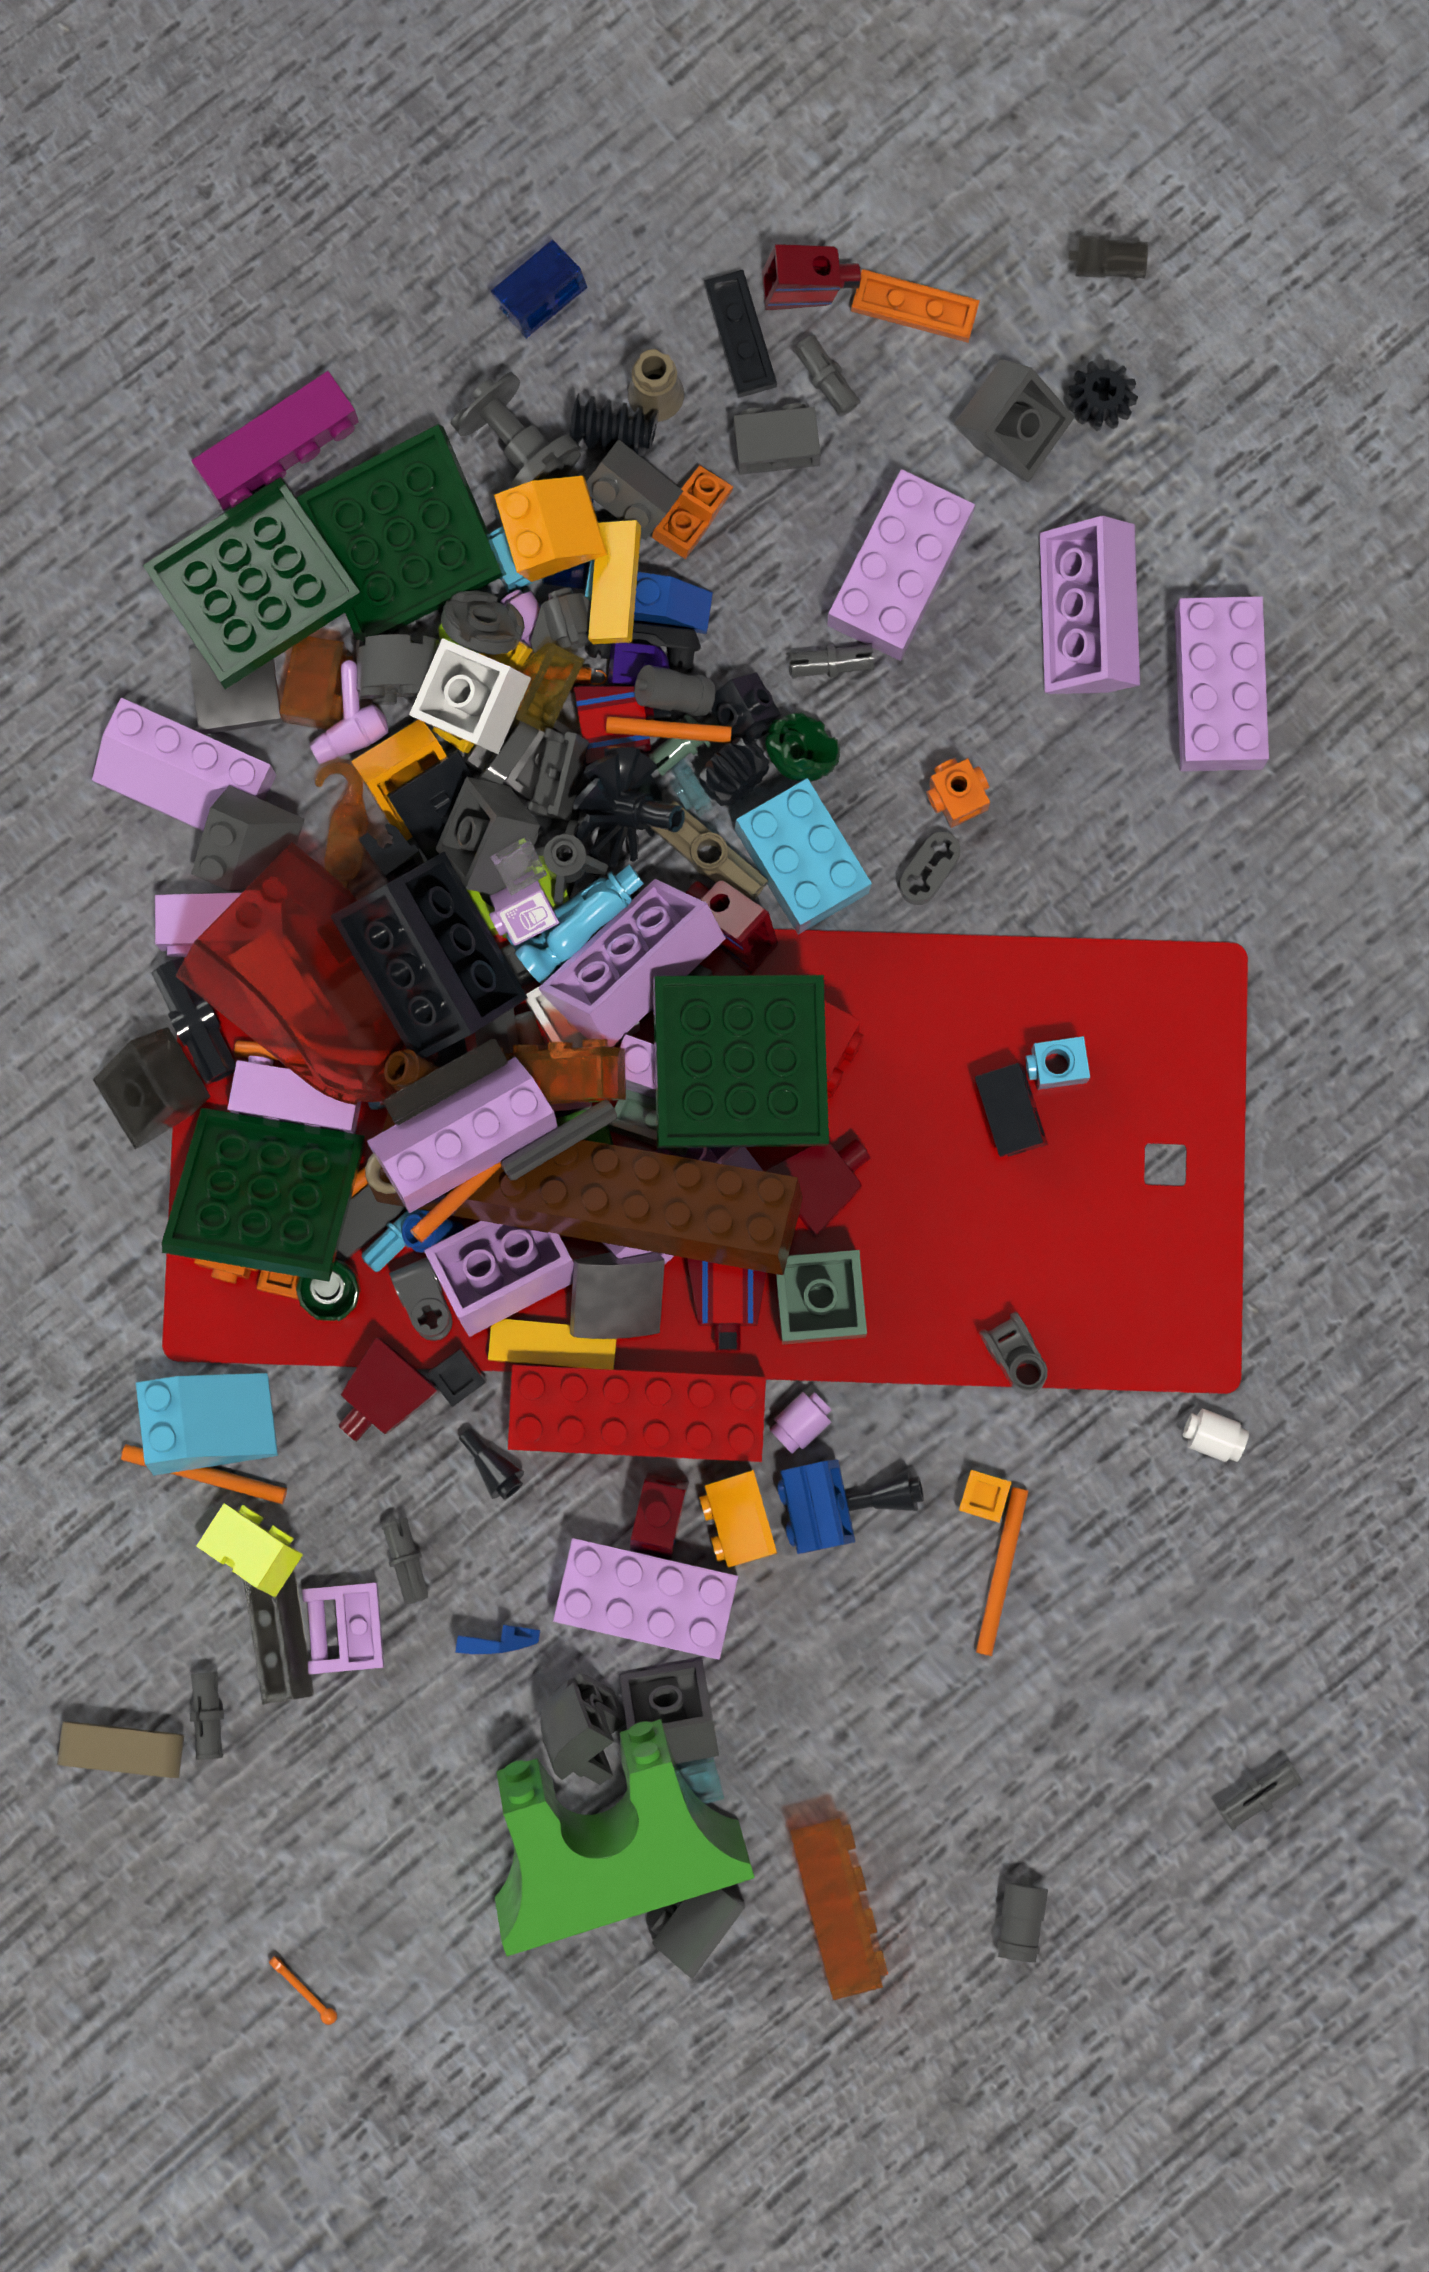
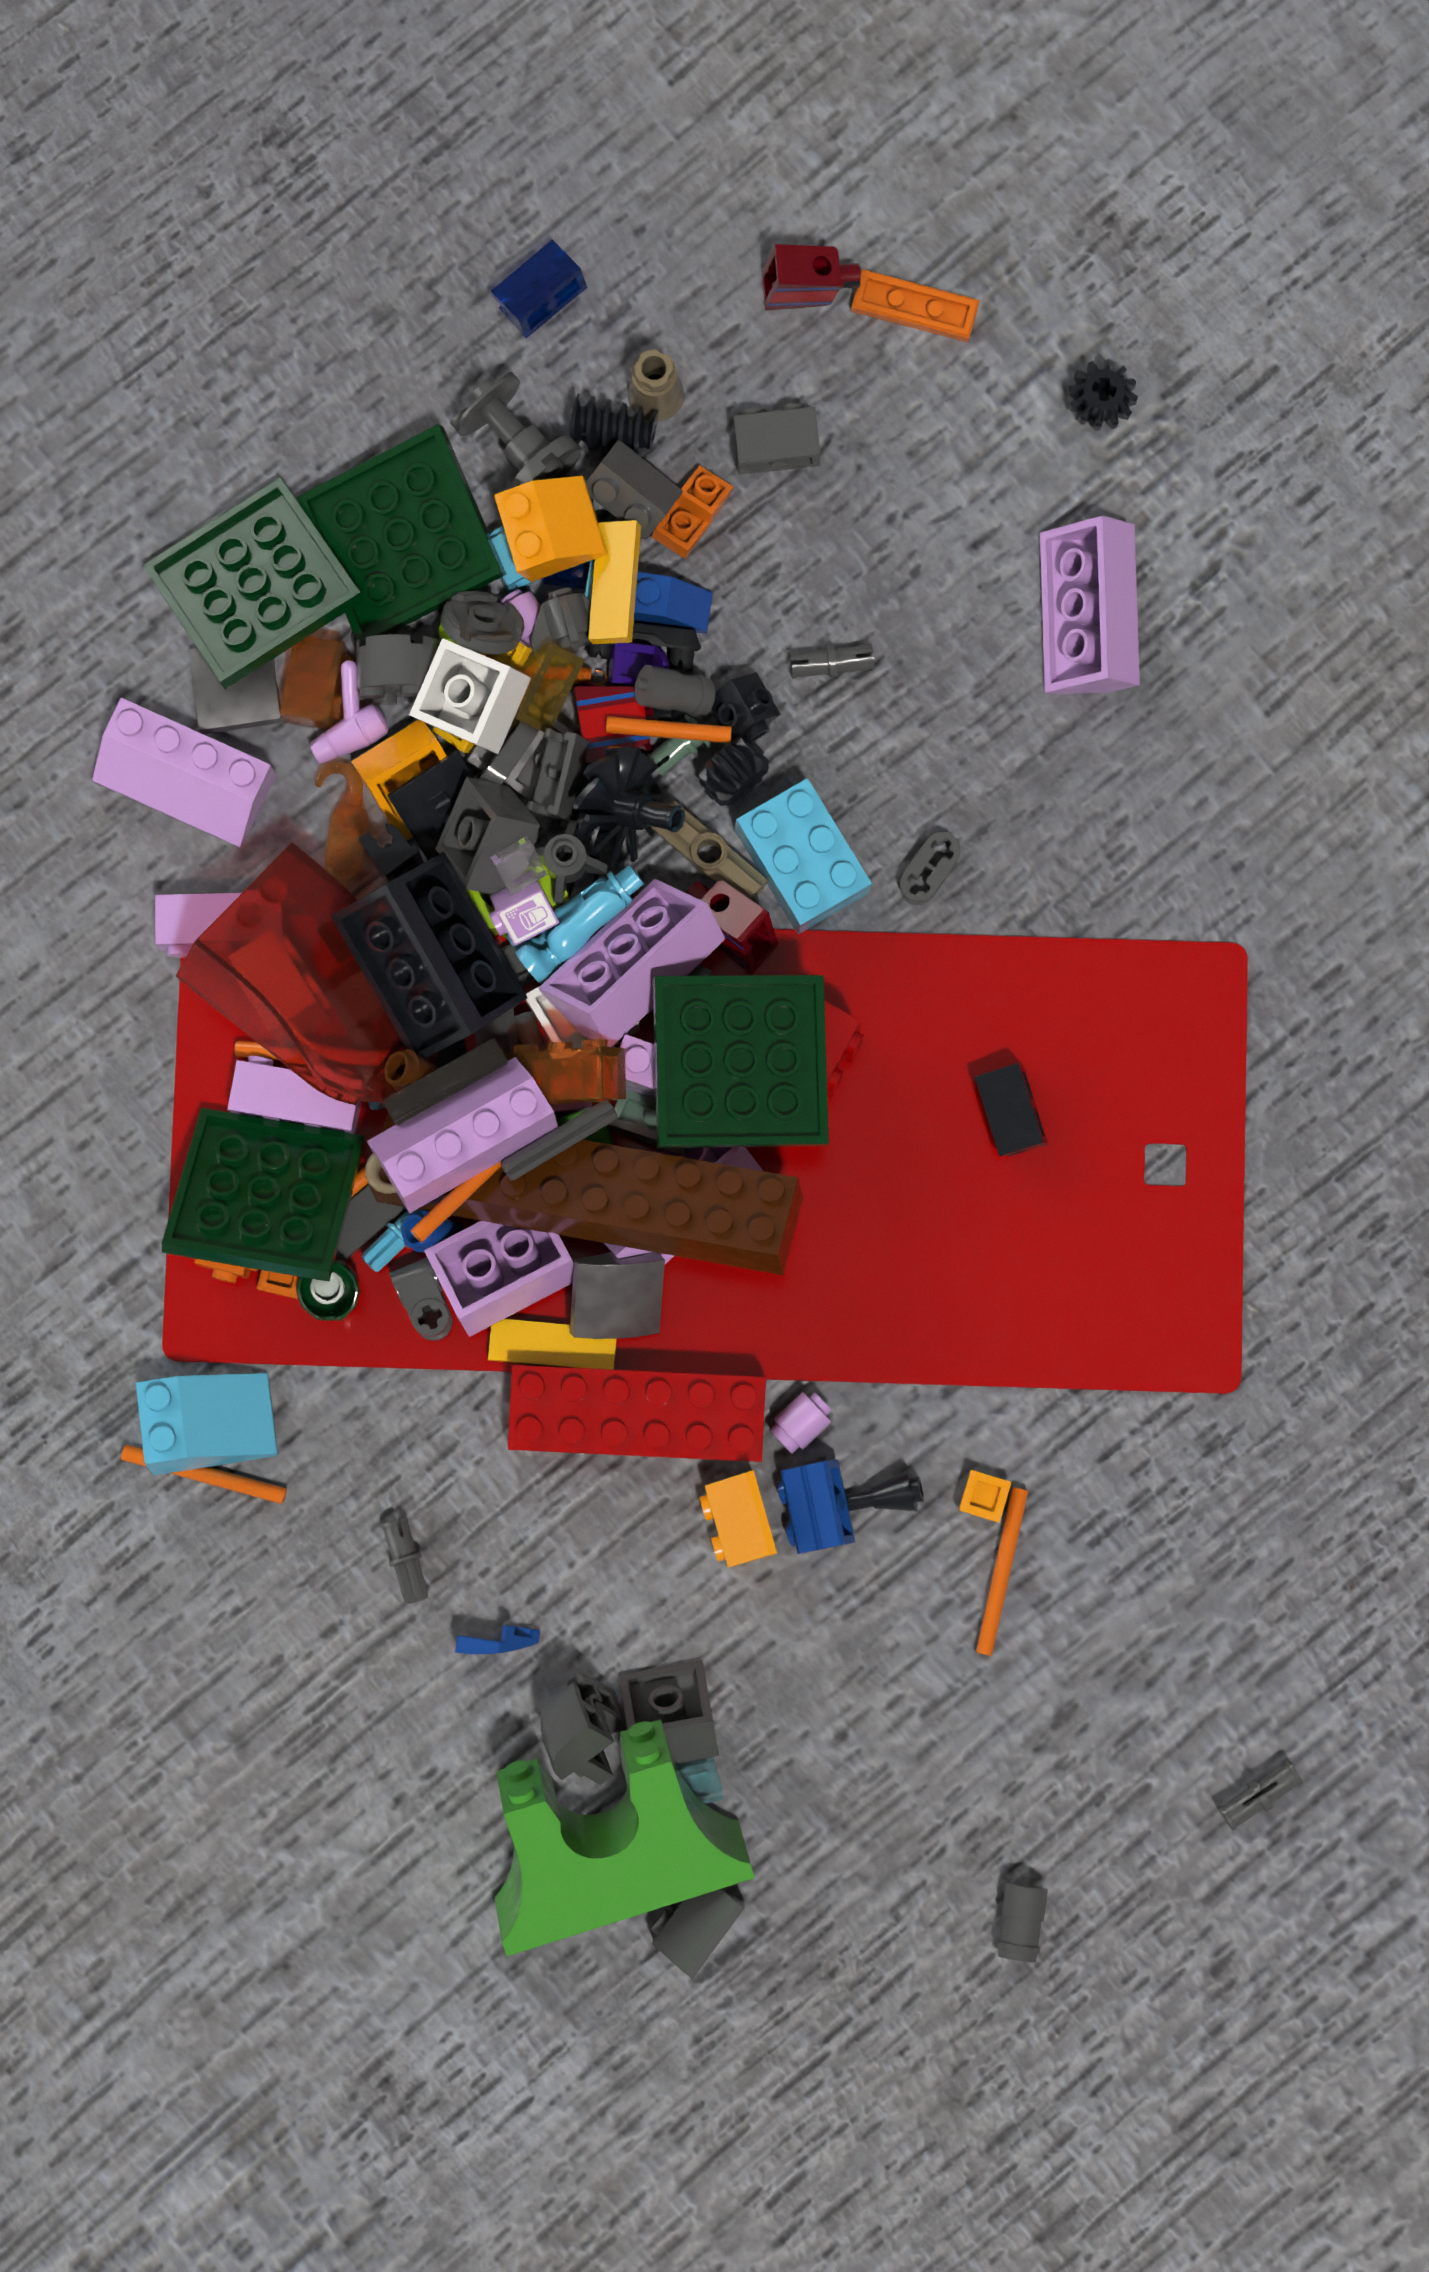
dark tan beam [57,1721,184,1778] -> none
clear smoke slope [93,1027,211,1149] -> none
black piece [151,957,236,1085] -> none
dark grey pin [190,1672,224,1760] -> none
magenta brick [191,371,359,511] -> none
dark grey slope [191,785,305,891] -> none
neon yellow brick [196,1503,303,1598] -> none
clear smoke slope [243,1571,314,1705] -> none
orange hinge [269,1956,337,2025] -> none
lavender plate [302,1583,385,1674] -> none
dark red torso [338,1337,440,1442] -> none
black plate [427,1347,487,1407] -> none
black cone [459,1428,524,1499] -> none
lavender brick [553,1538,738,1660] -> none
dark red torso [630,1472,689,1560] -> none
clear light blue plate [674,766,713,817] -> none
torso [688,1258,767,1351] -> none
black tile [704,270,777,398] -> none
dark green hair [766,713,840,782] -> none
dark red torso [766,1139,871,1237] -> none
sand green brick [776,1250,867,1345] -> none
clear orange brick [790,1816,888,2000] -> none
dark grey pin [793,335,861,417] -> none
lavender brick [827,469,975,661] -> none
orange brick [926,758,990,828] -> none
dark grey slope [954,359,1075,482] -> none
dark grey piece [979,1311,1048,1395] -> none
medium azure brick [1025,1036,1090,1090] -> none
clear smoke piece [1068,235,1148,280] -> none
lavender brick [1175,596,1269,771] -> none
white brick [1183,1408,1249,1462] -> none

